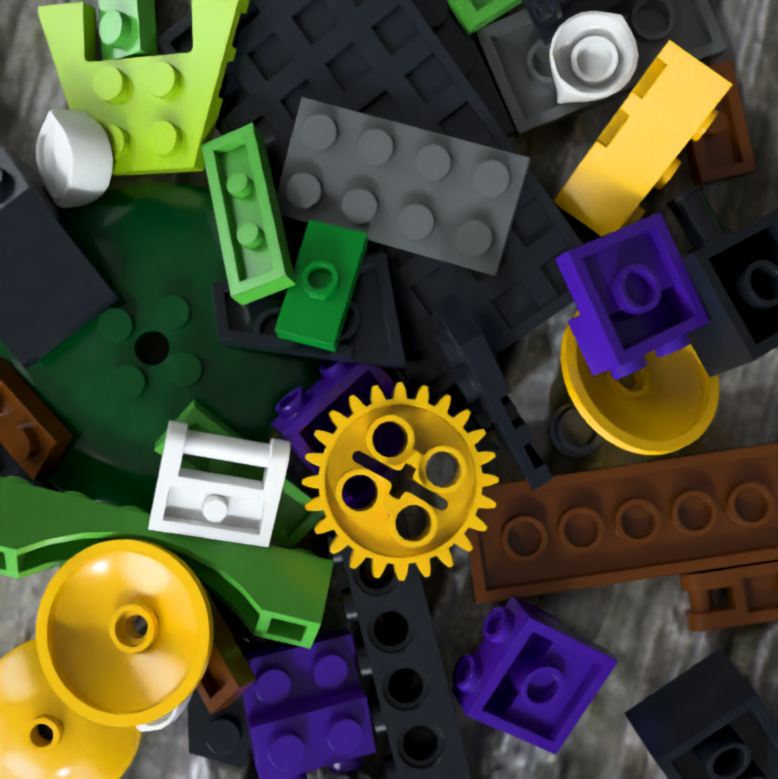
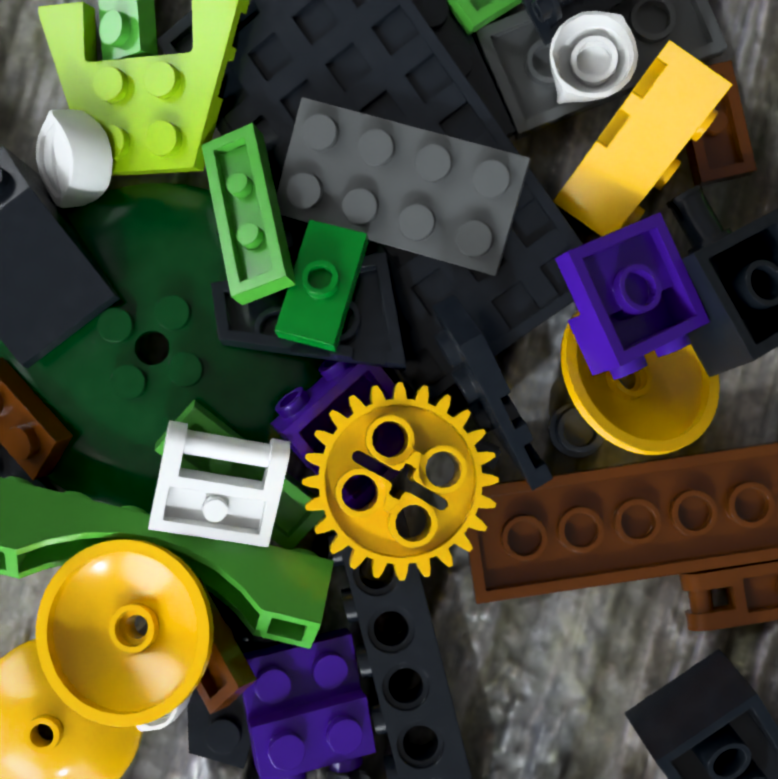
dark purple plate [451,595,618,755] -> none

